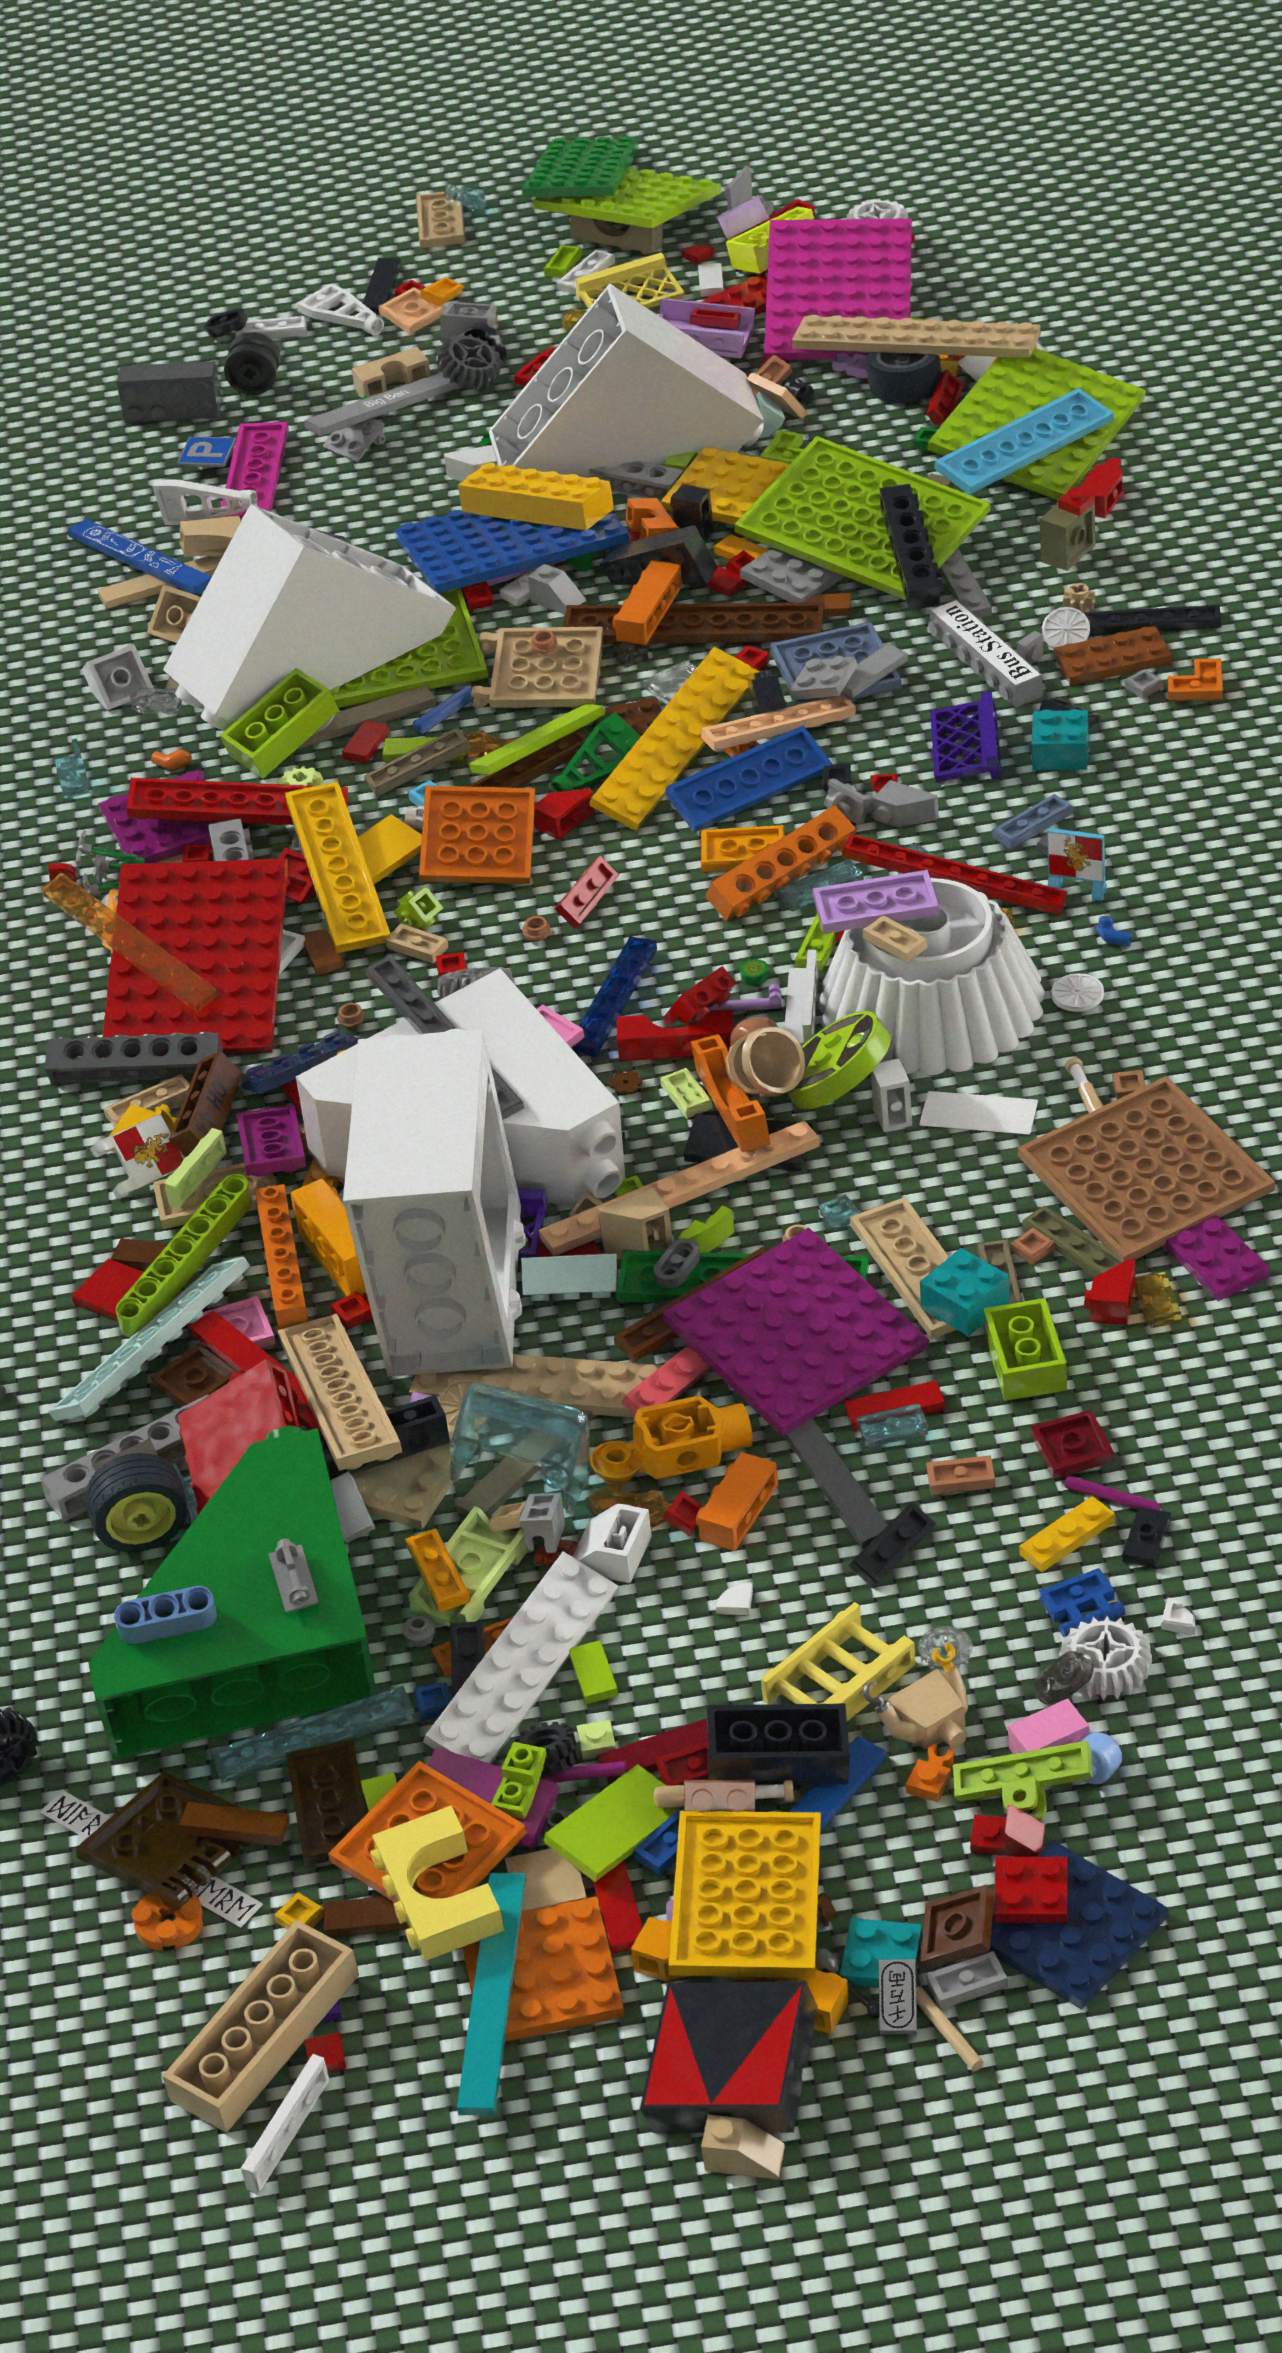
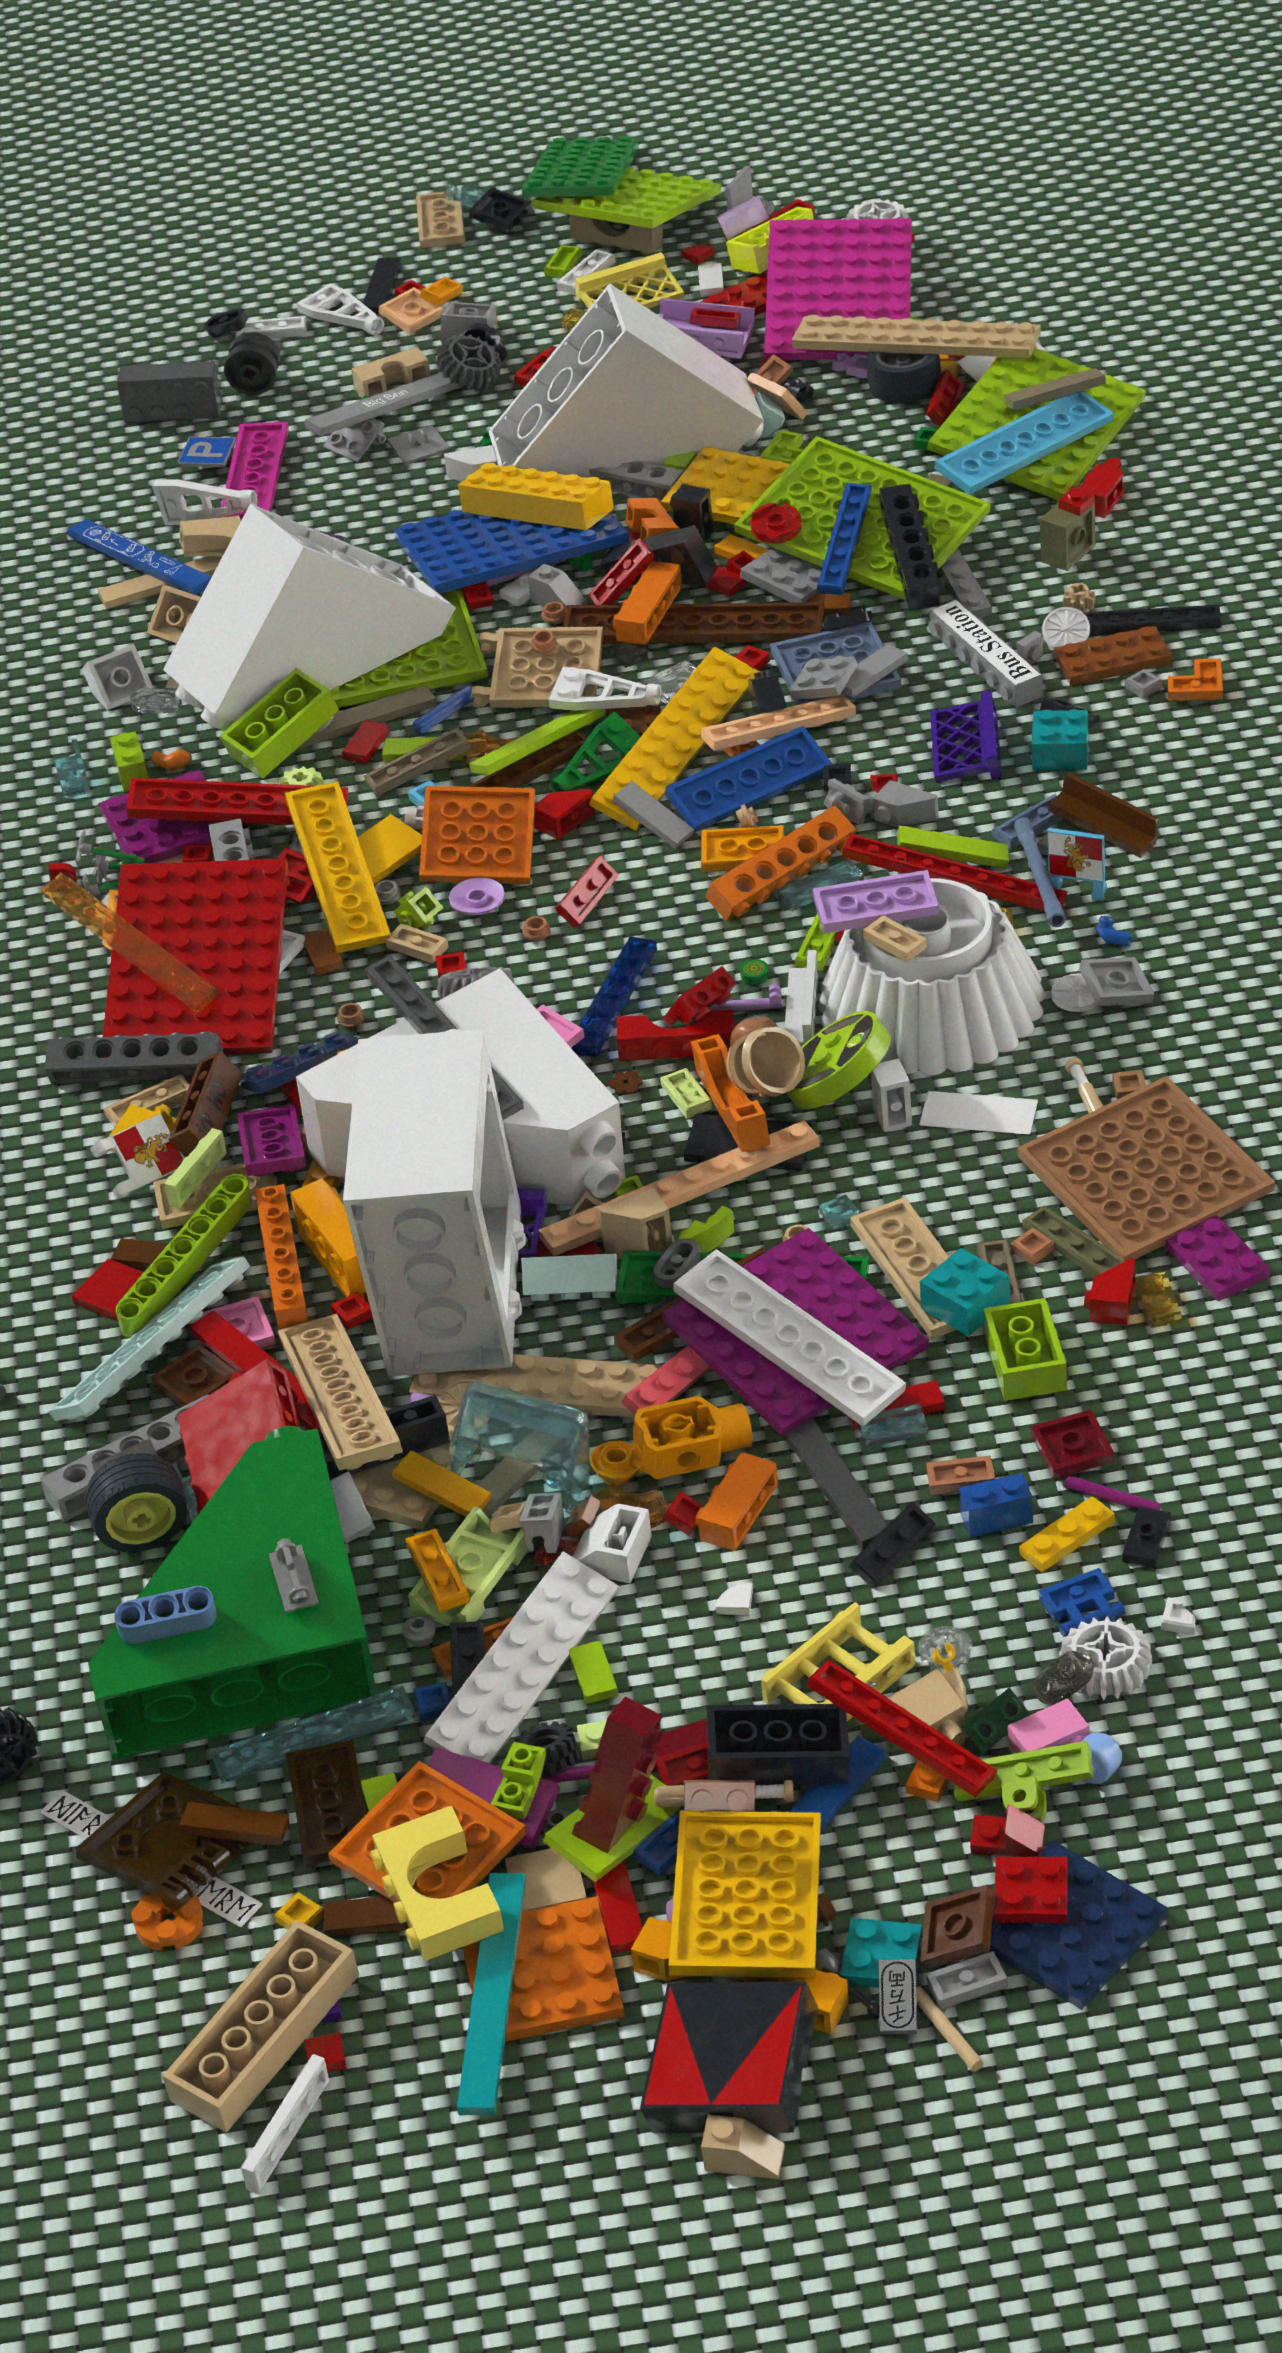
none -> lime brick [110,731,148,793]
none -> light grey plate [375,880,401,905]
none -> light grey piece [387,425,451,465]
none -> light orange tile [393,1450,491,1517]
none -> lavender dish [449,878,505,915]
none -> black plate [469,187,531,232]
none -> nougat plate [541,602,566,625]
none -> white plate [549,667,661,711]
none -> dark orange tile [564,1495,600,1538]
none -> dark red wedge [572,1696,662,1854]
none -> red tile [588,538,656,605]
none -> light grey tile [613,781,694,849]
none -> white plate [673,1249,906,1426]
none -> tan plate [736,804,759,828]
none -> red tile [750,503,801,544]
none -> red tile [807,1660,997,1798]
none -> blue tile [817,483,872,596]
none -> black plate [821,607,874,632]
none -> lime tile [897,825,1009,869]
none -> blue brick [959,1473,1033,1538]
none -> dark green hips [961,1687,1031,1754]
none -> dark tan tile [1004,368,1106,410]
none -> sand blue piece [1014,817,1066,927]
none -> reddish brown panel [1049,772,1159,858]
none -> light grey plate [1079,957,1155,1006]

